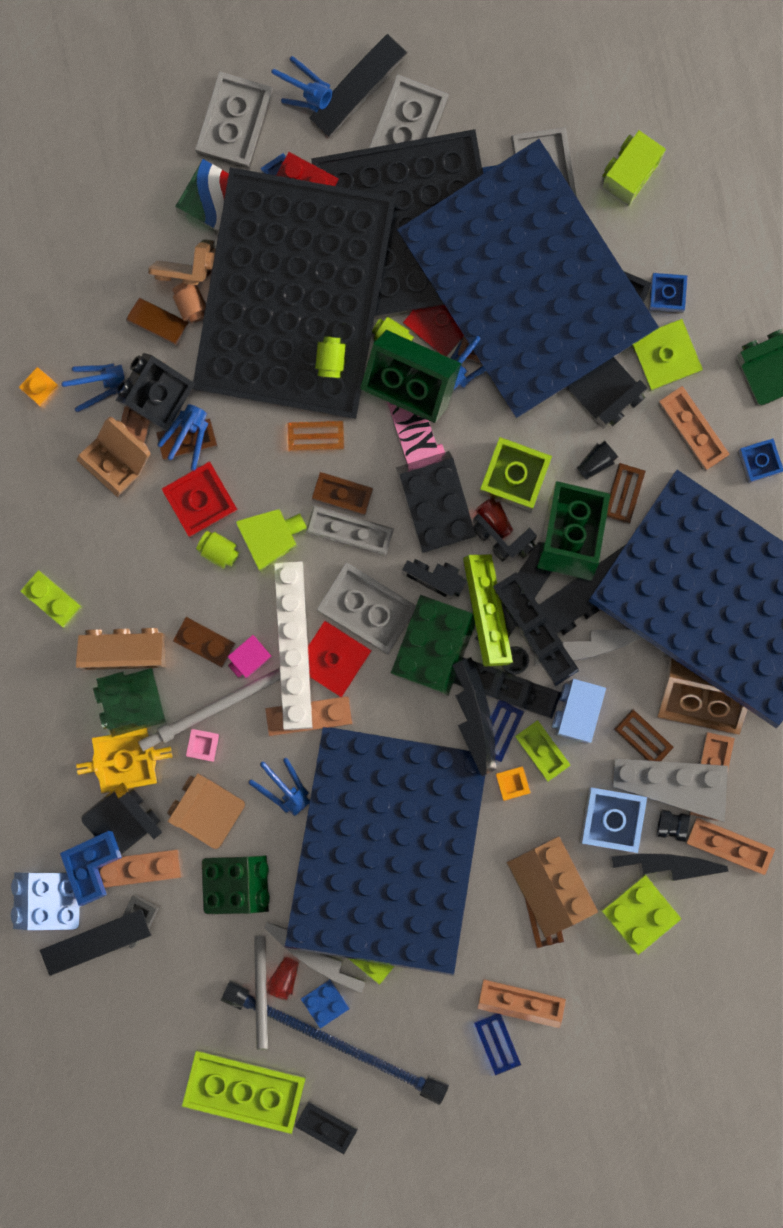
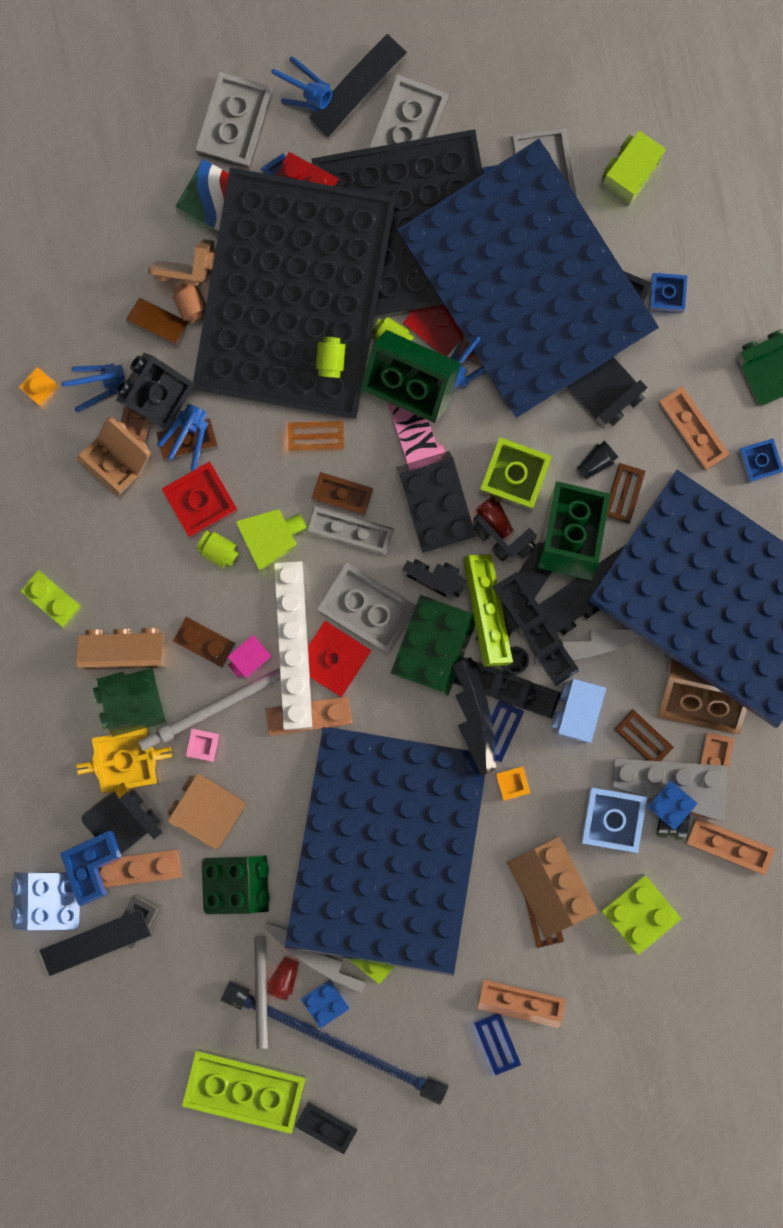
blue plant [248,758,310,816] -> none
lime plate [515,720,571,782] -> none
black slope [609,853,729,881] -> none
lime plate [632,319,703,391] -> none
none -> blue piece [647,779,698,830]

